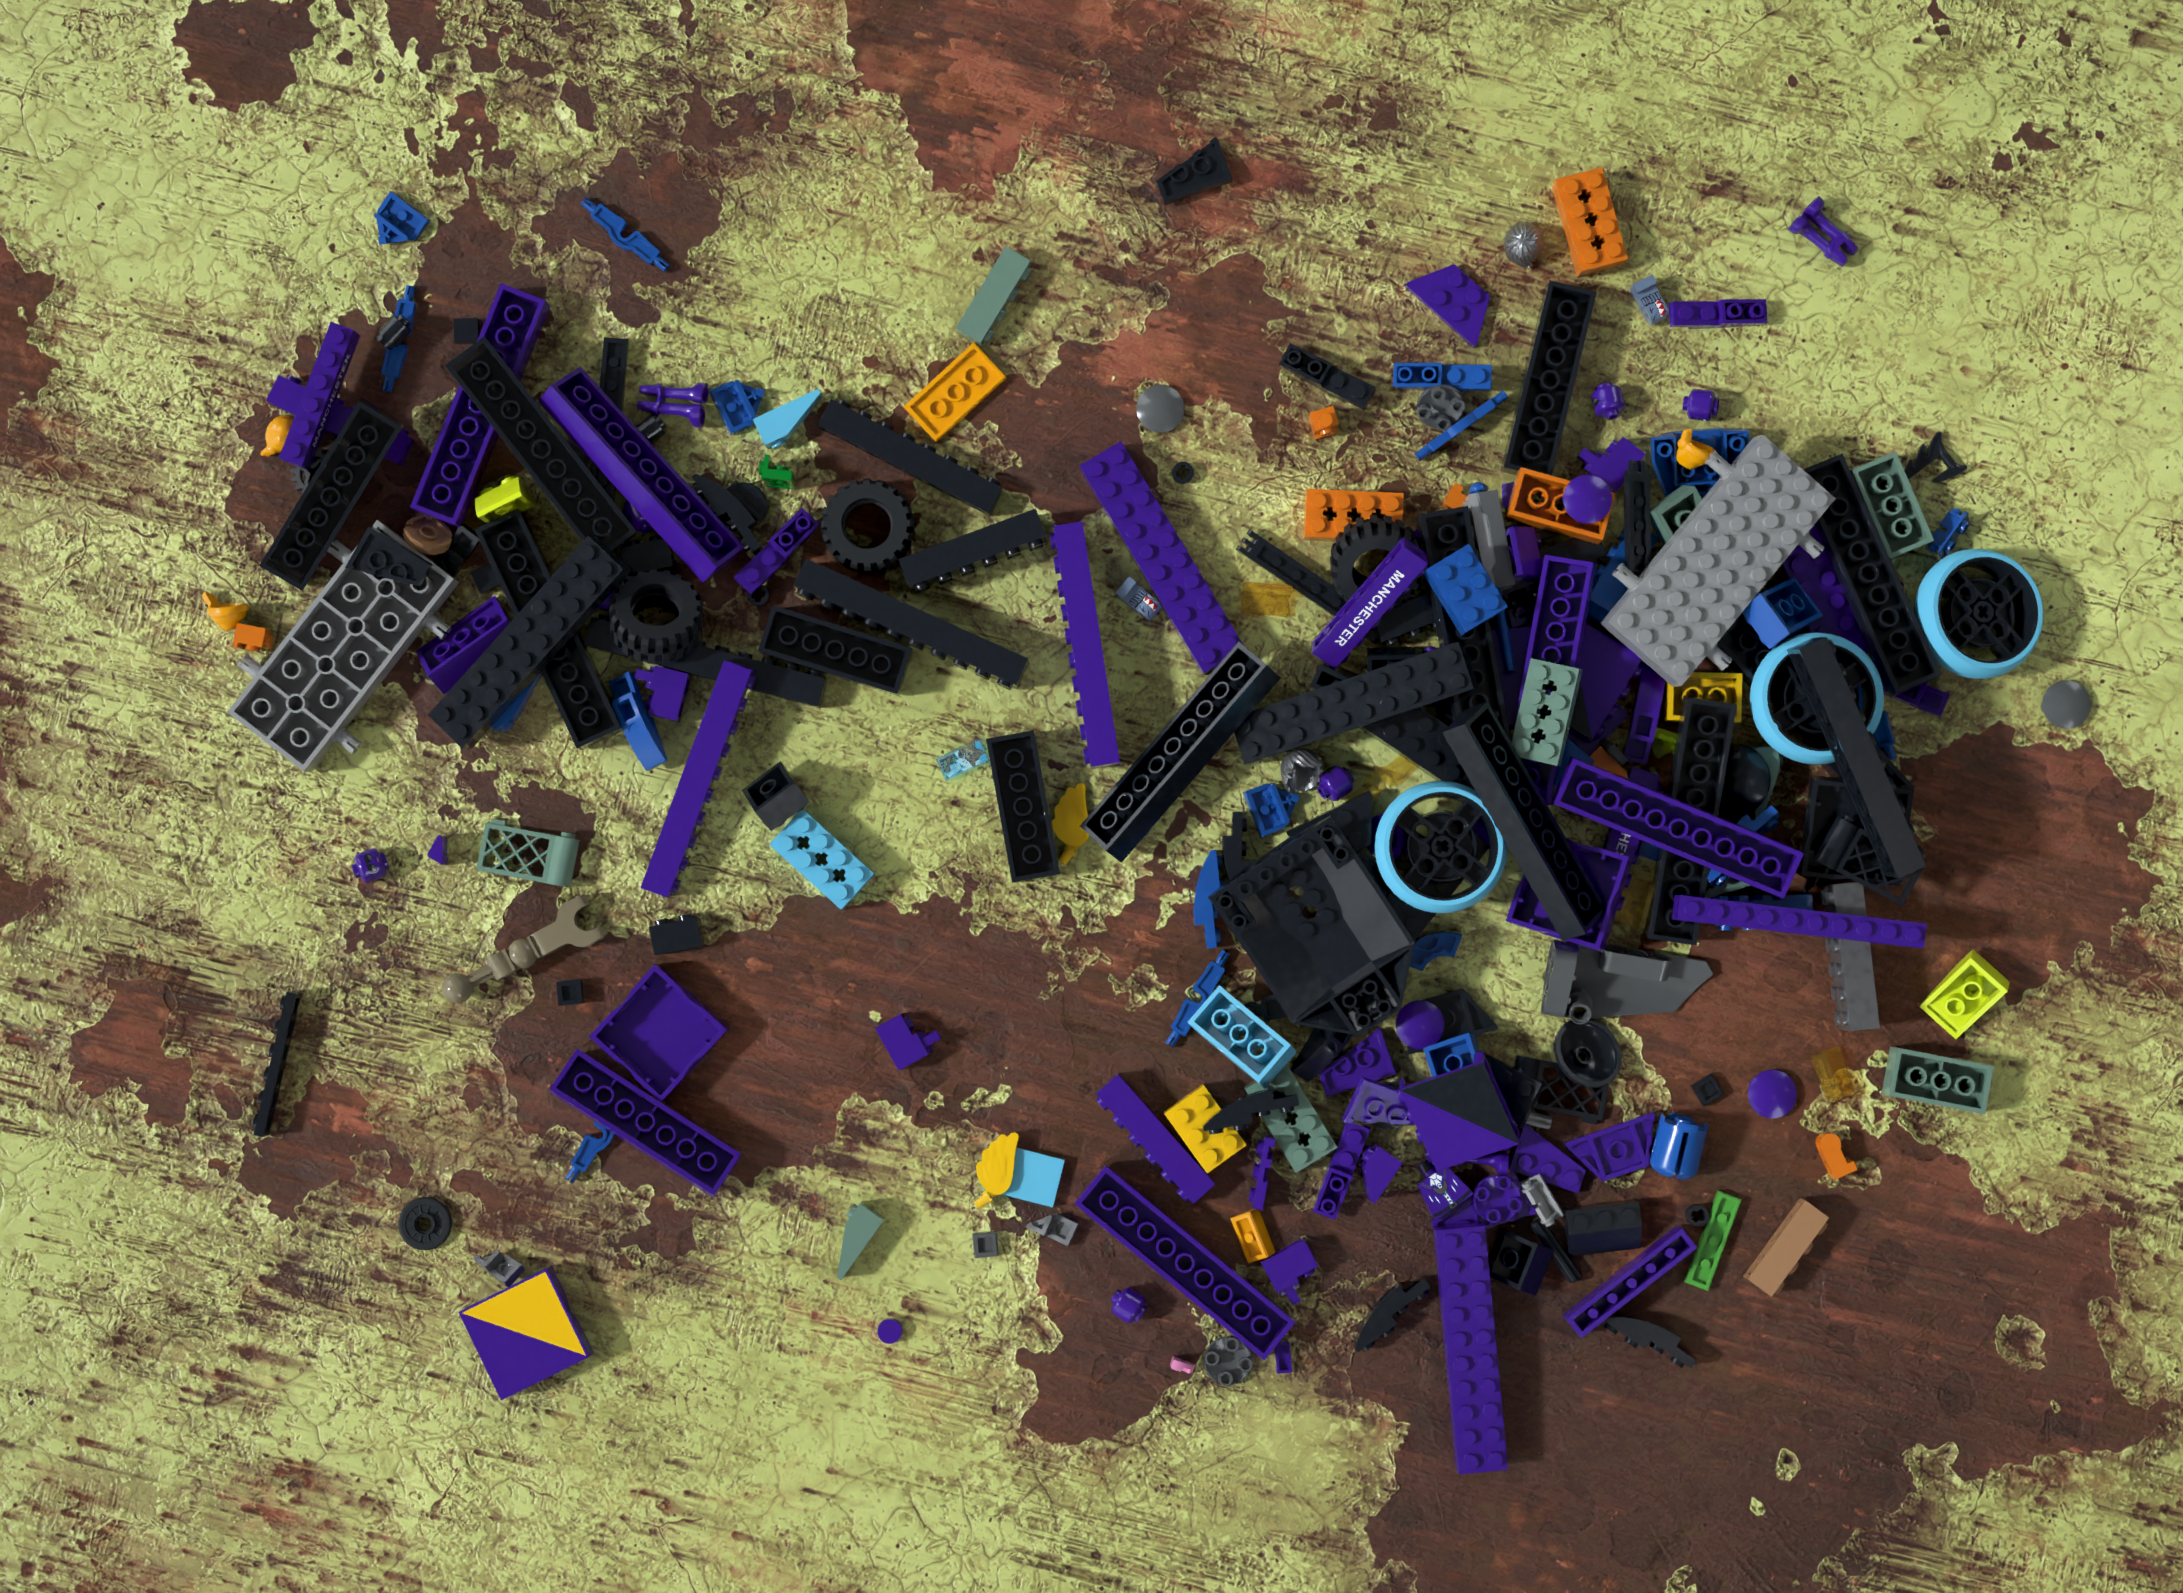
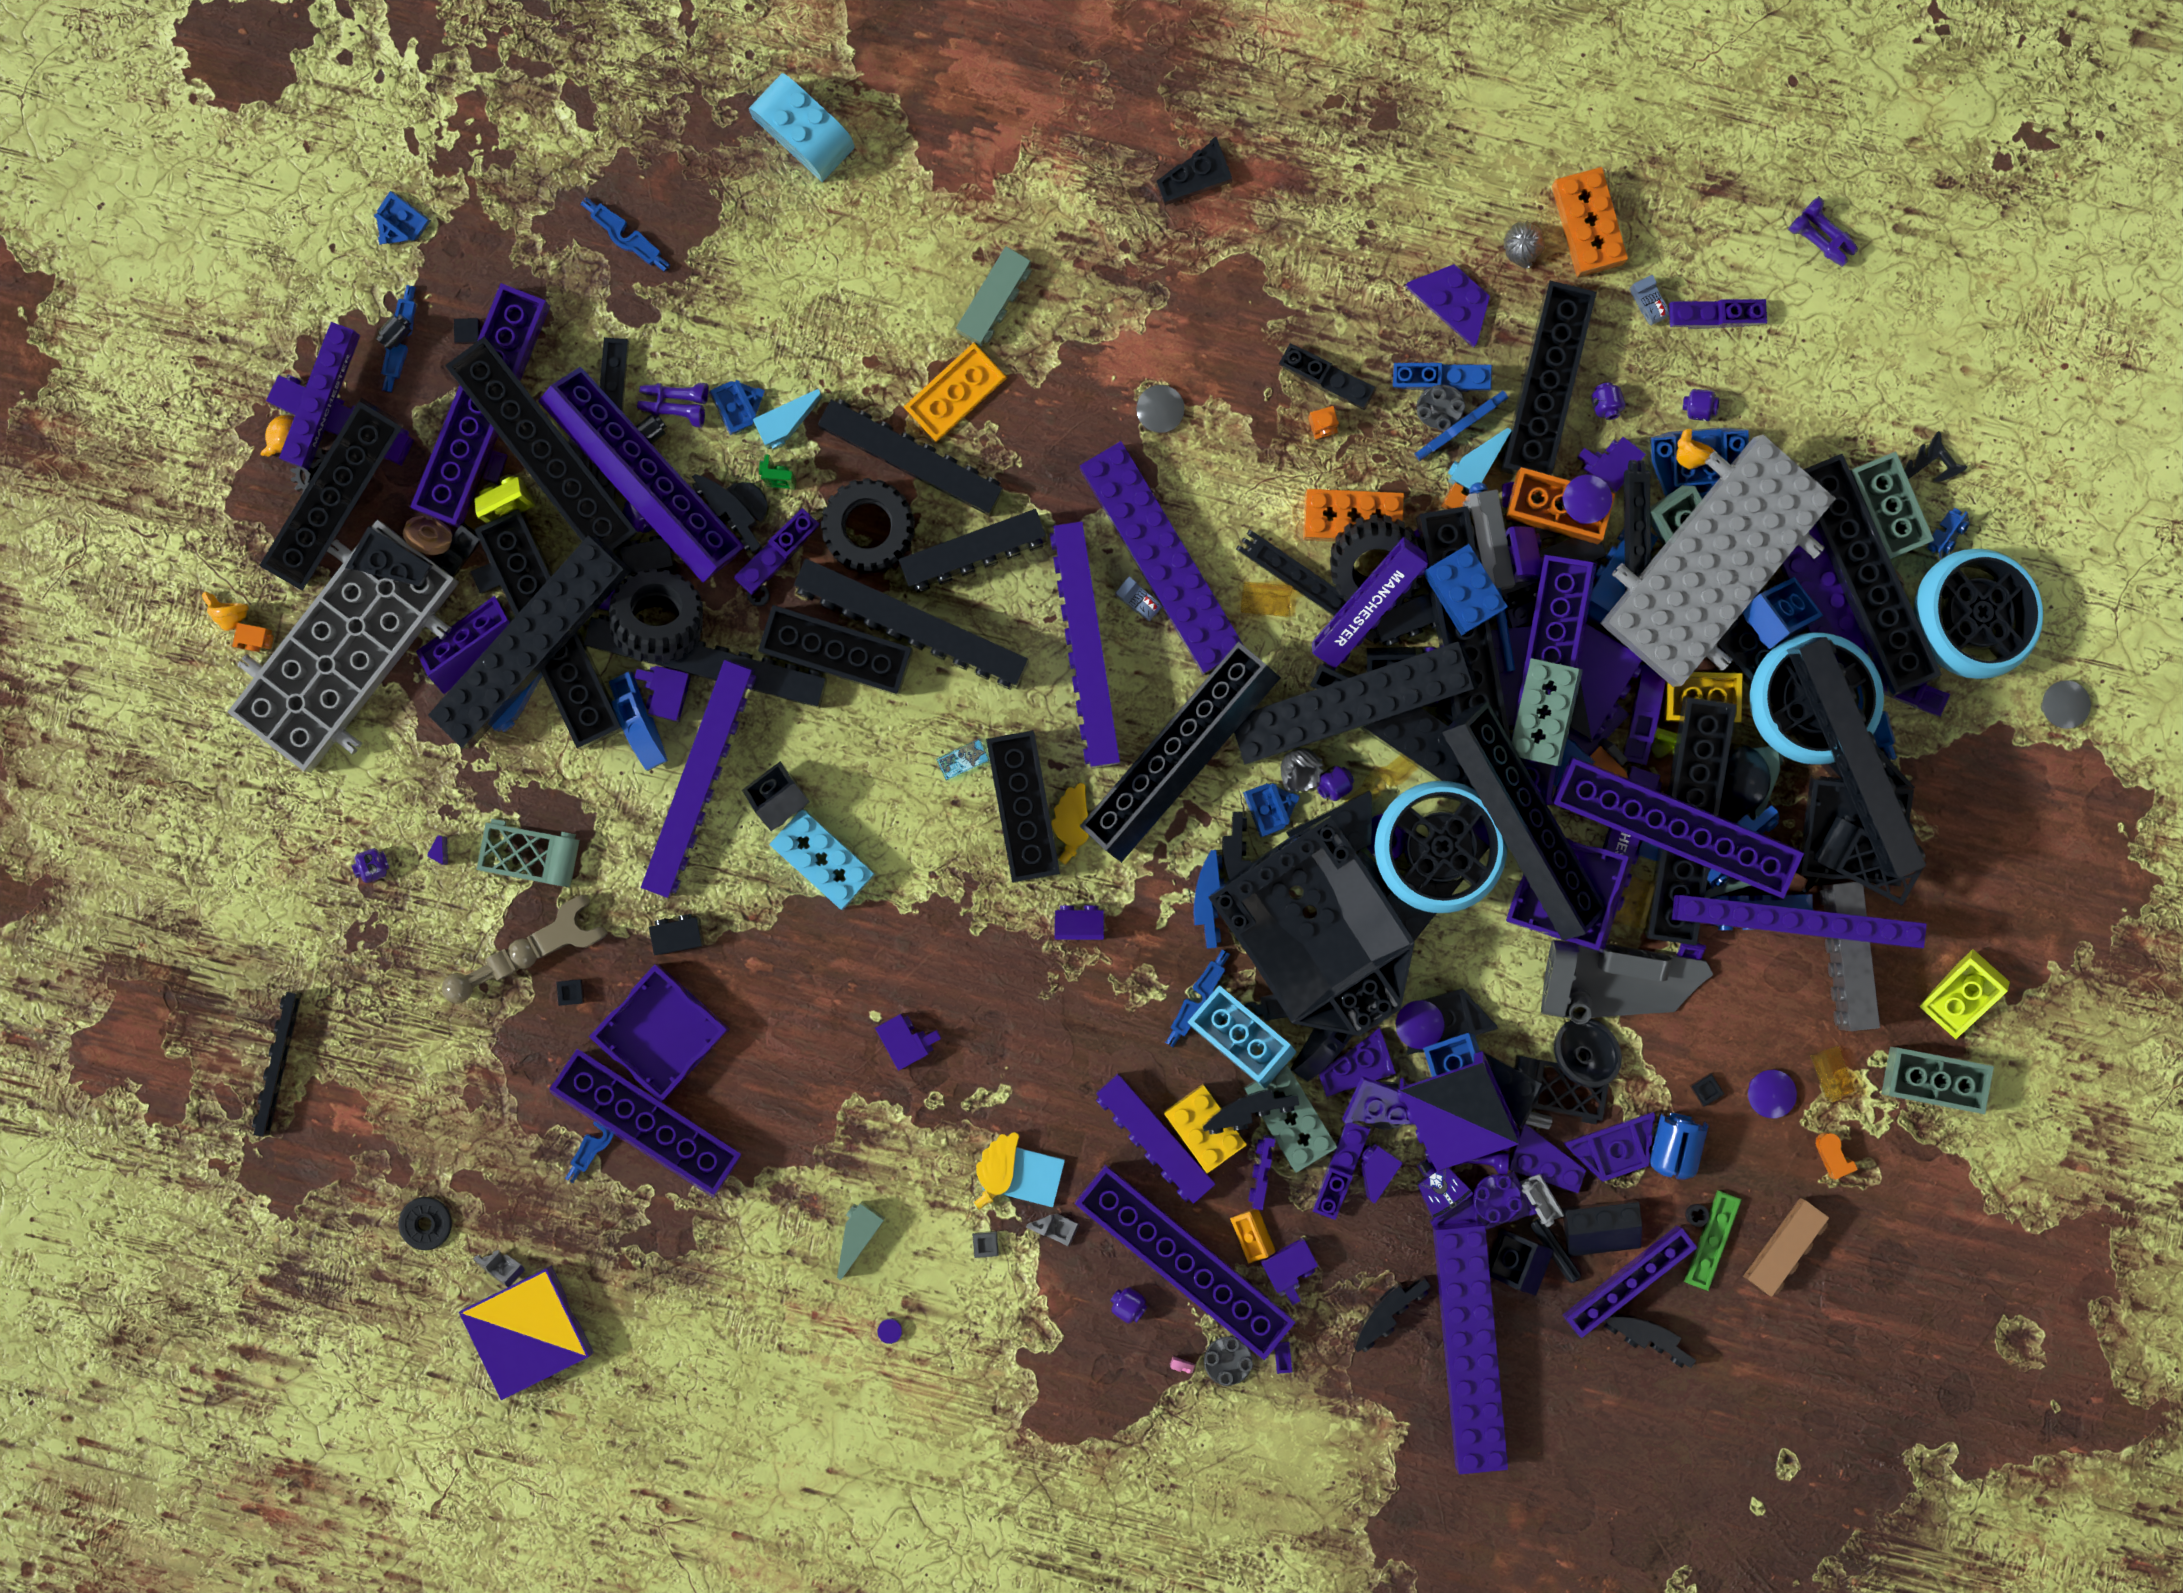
black bush [1172,462,1194,484] -> none
blue tile [1410,932,1462,971] -> none
none -> dark purple piece [483,450,508,485]
none -> medium azure brick [749,73,855,182]
none -> dark purple slope [1054,905,1104,940]
none -> medium azure slope [1448,428,1512,493]
none -> dark purple slope [1676,943,1706,960]

